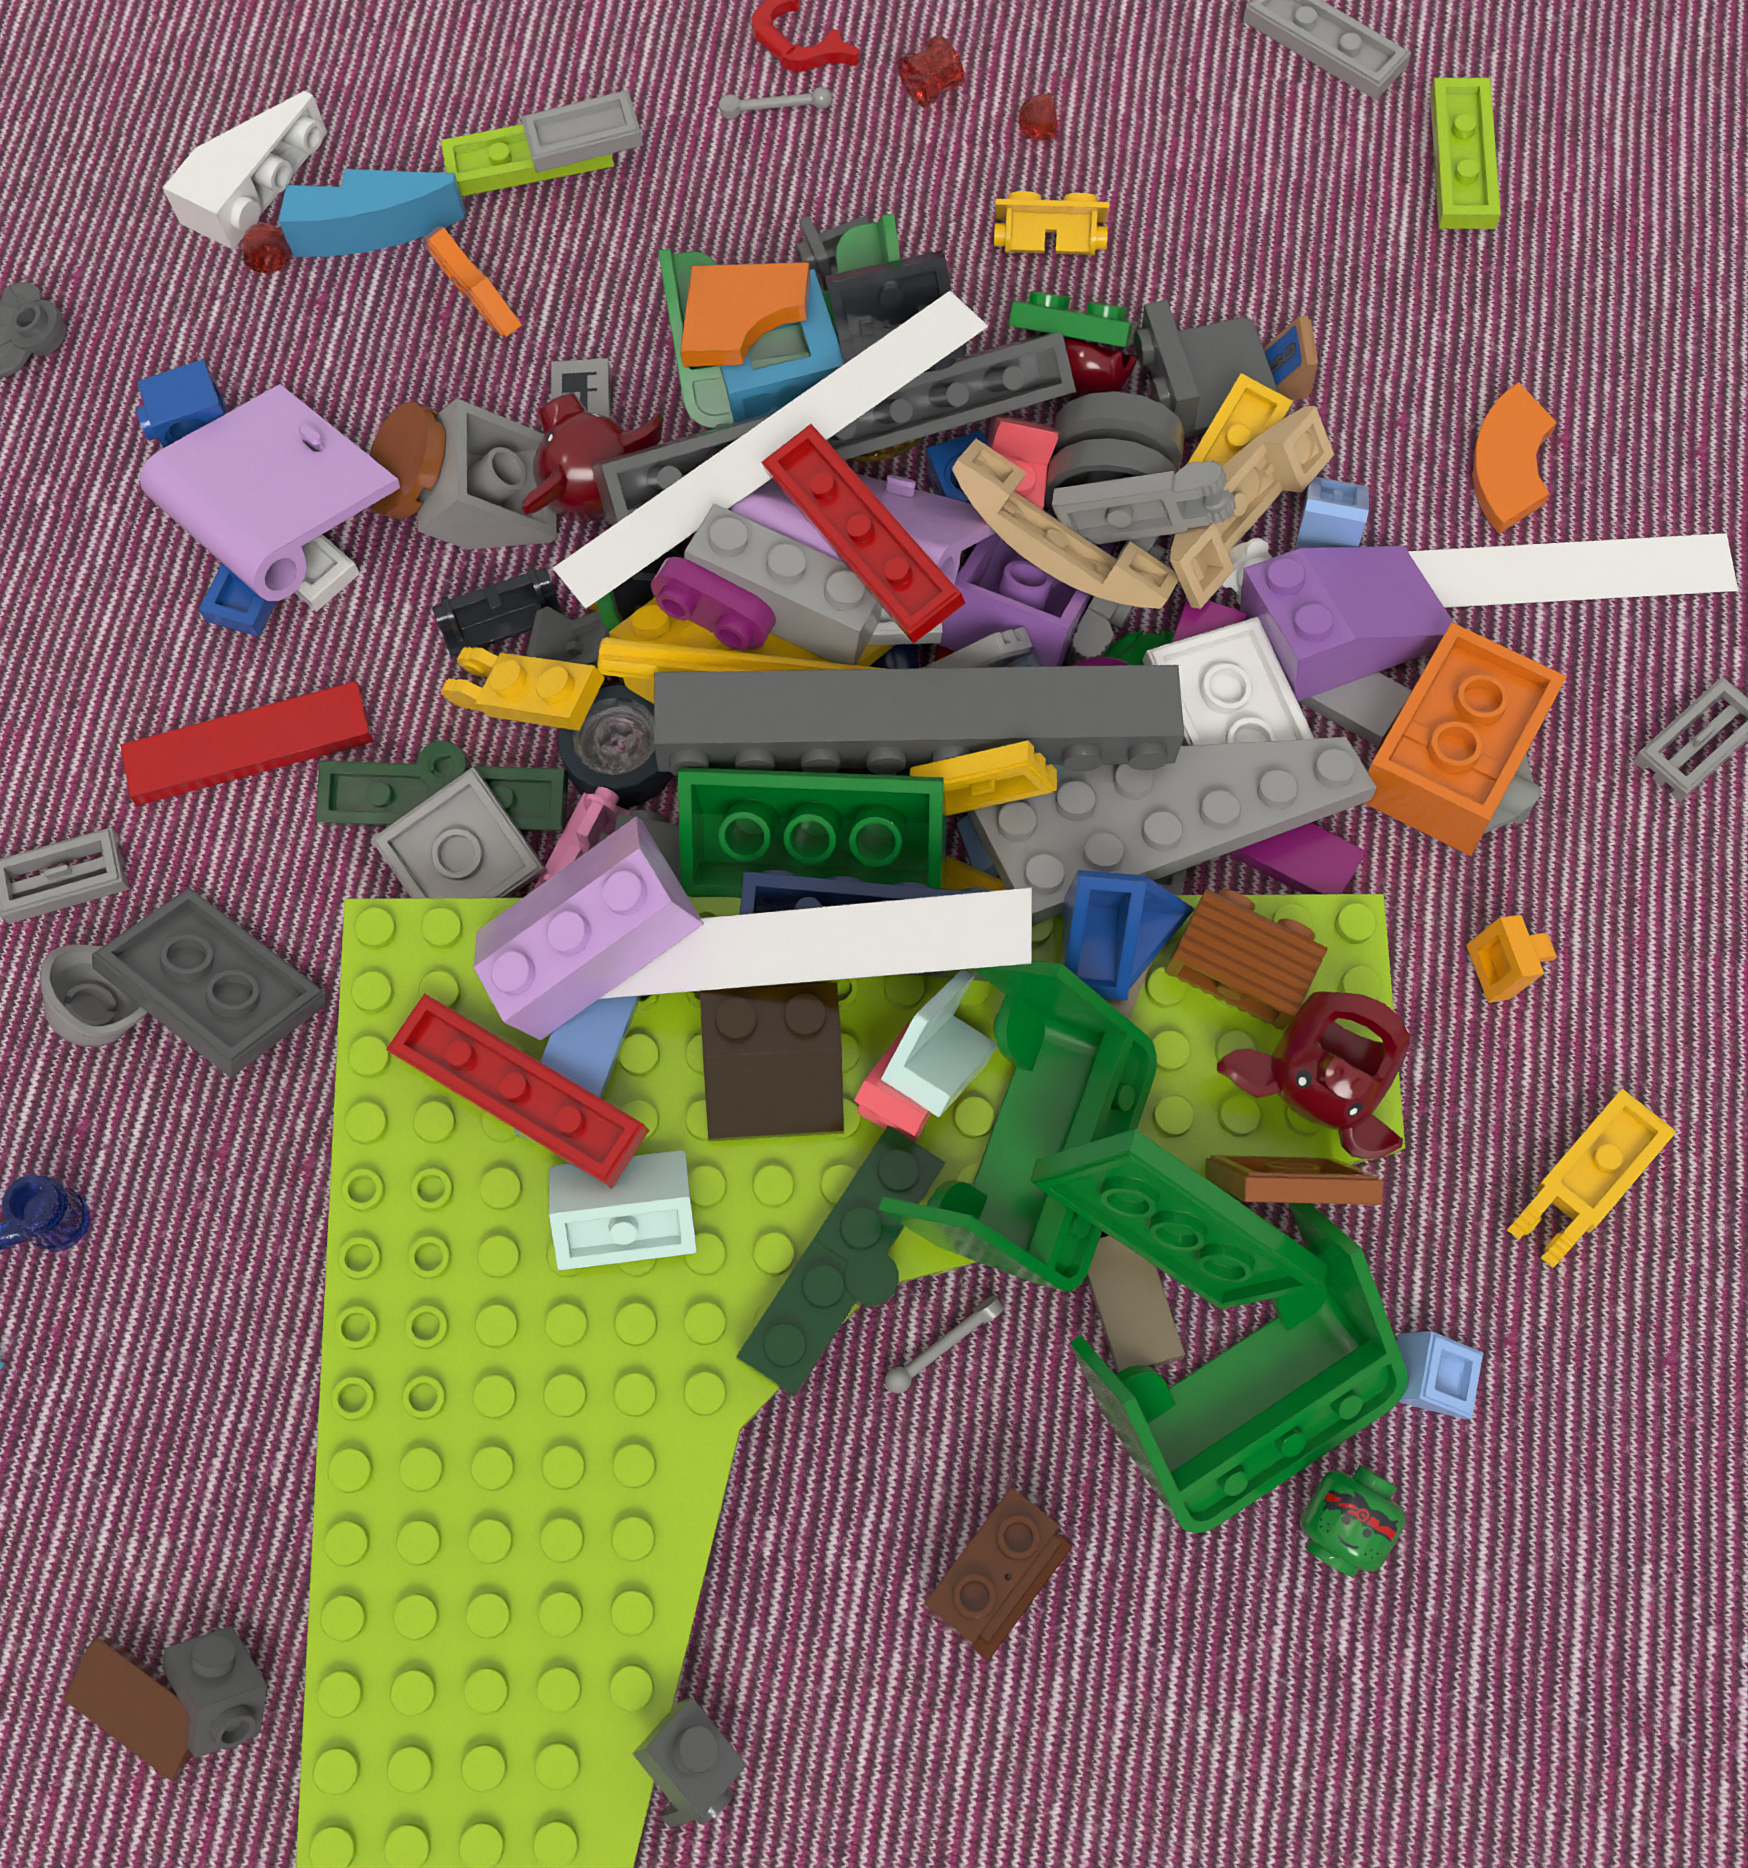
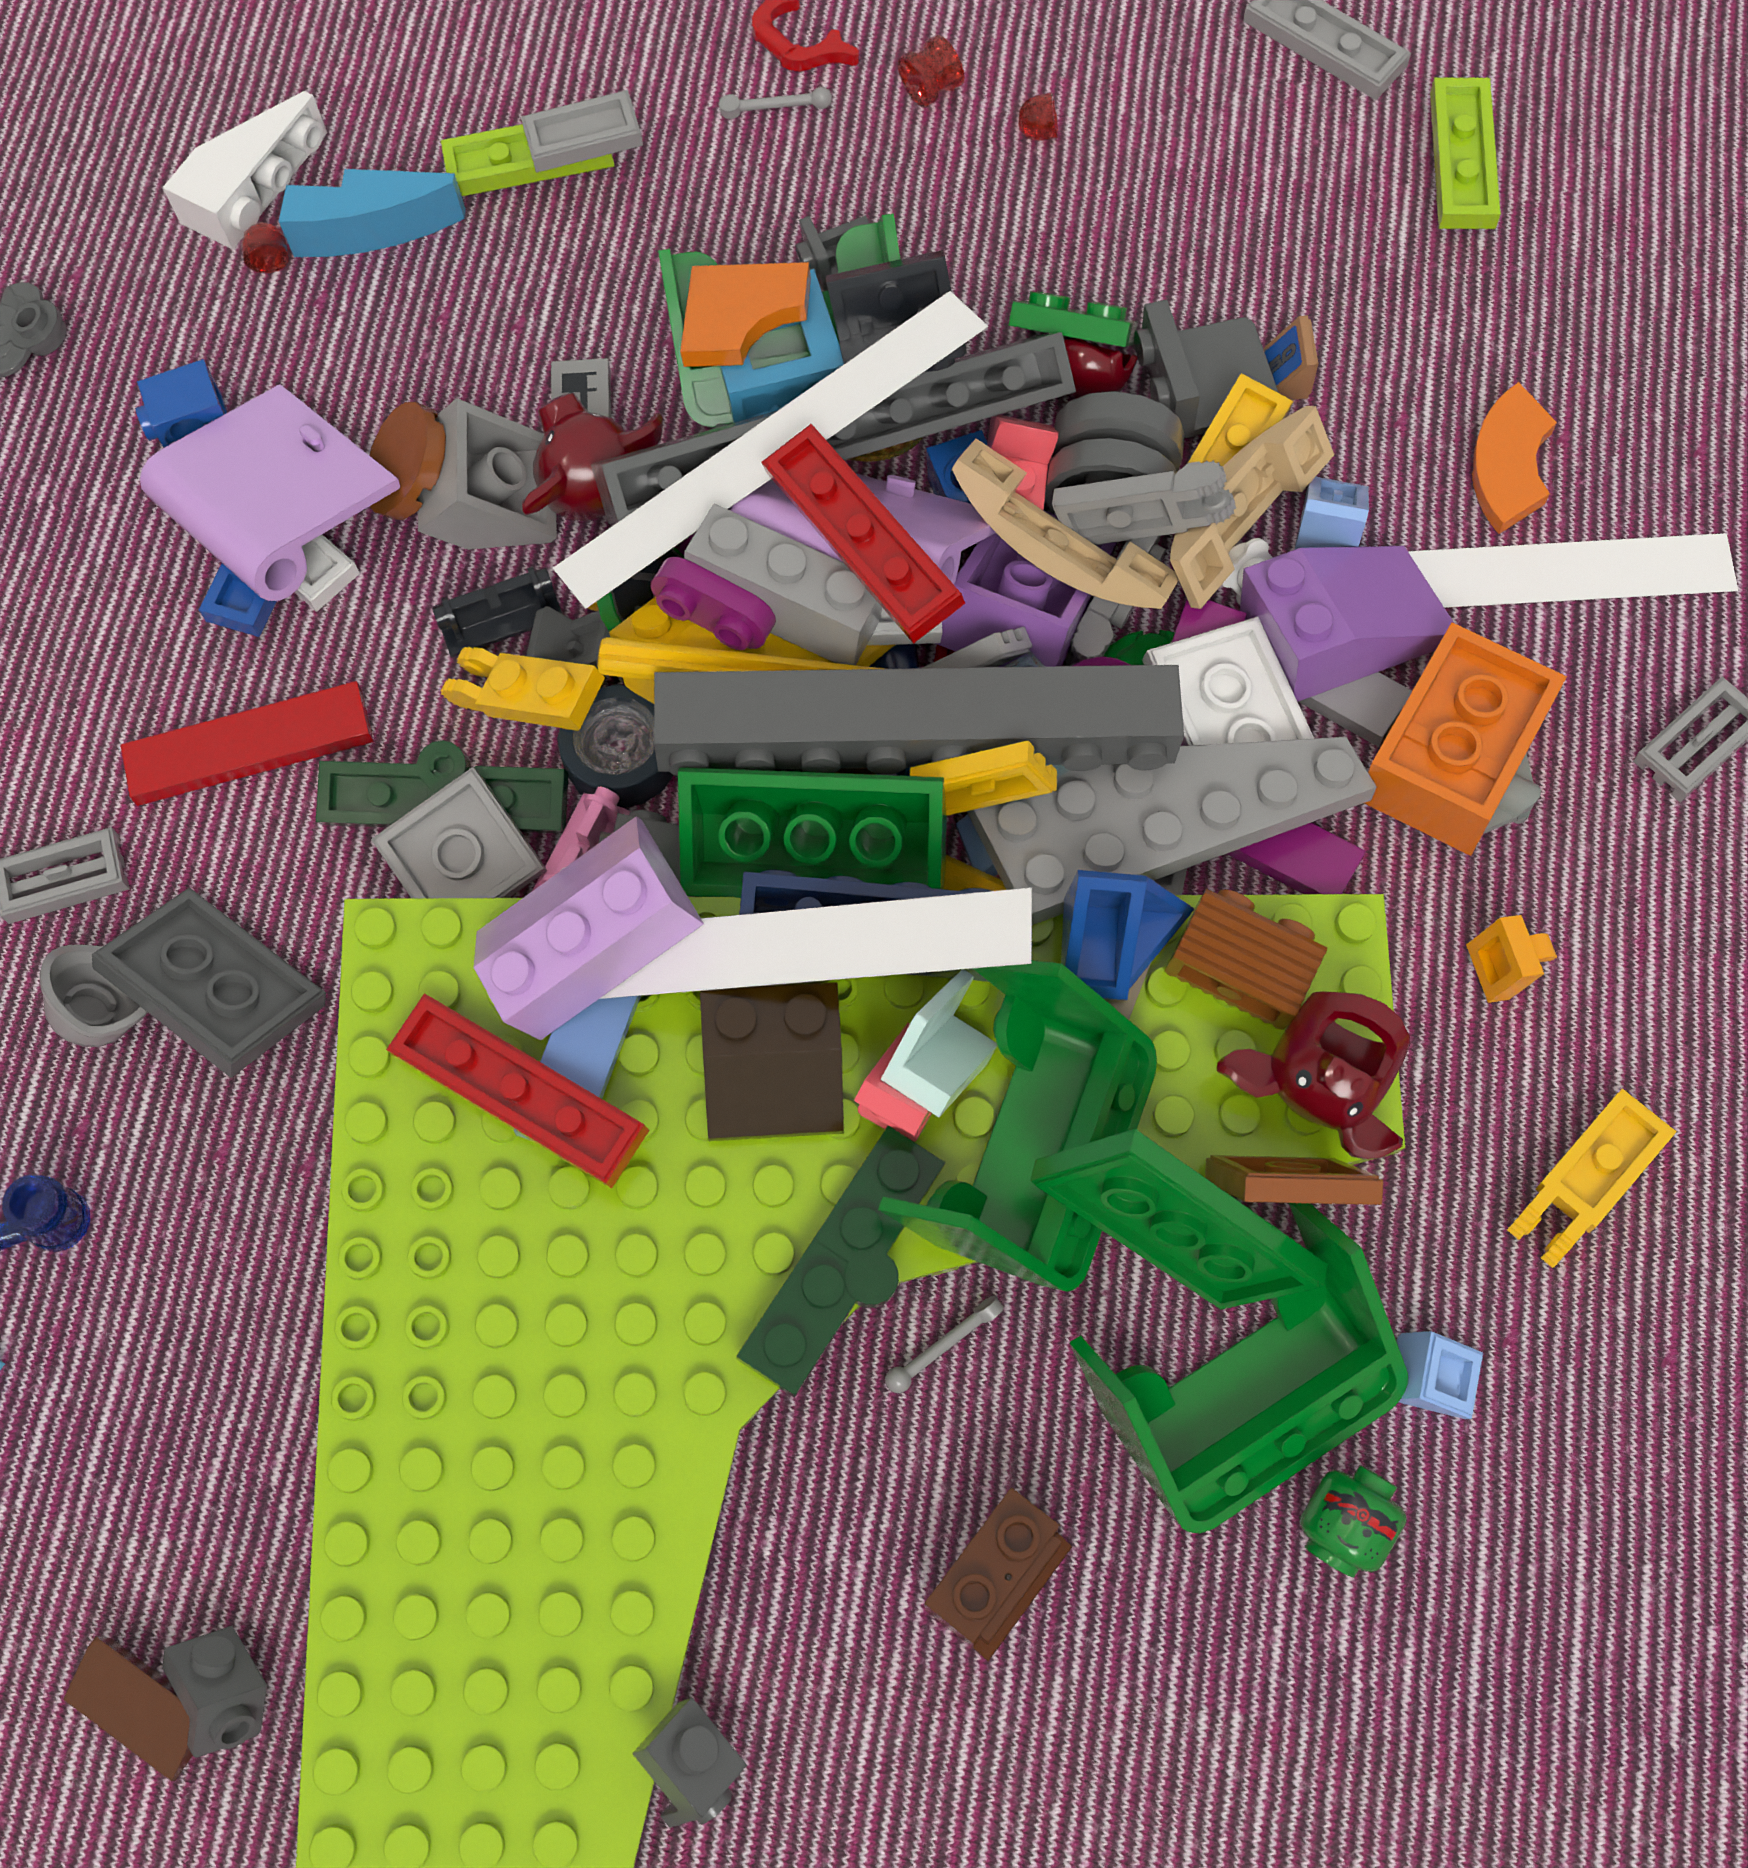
orange tile [422,227,522,337] -> none
light aqua panel [549,1150,697,1271] -> none
yellow hinge [994,191,1110,255] -> none
dark tan tile [1086,1235,1185,1373] -> none

